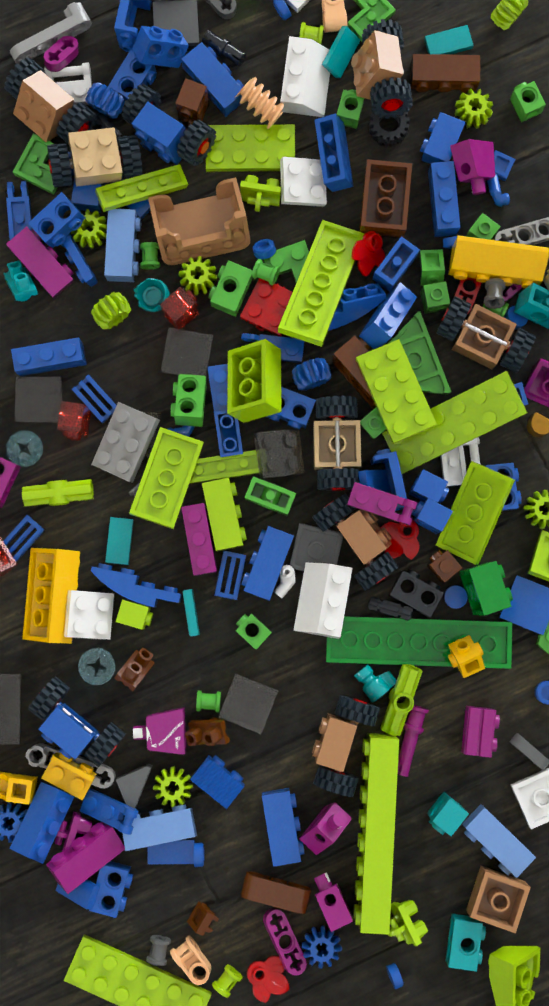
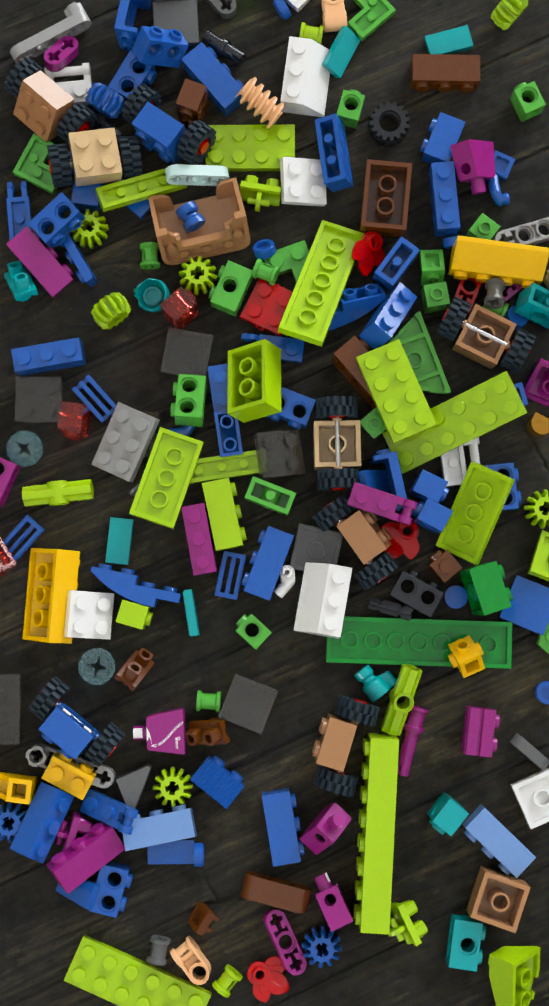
medium blue brick [104,209,141,282] -> none
blue gear [292,358,331,390] -> none
brick [351,19,413,119] -> none
blue tile [386,963,404,990] -> none
lime gear [455,89,493,129] -> none
none -> light aqua beam [165,164,229,186]
none -> blue wheel [175,201,206,233]

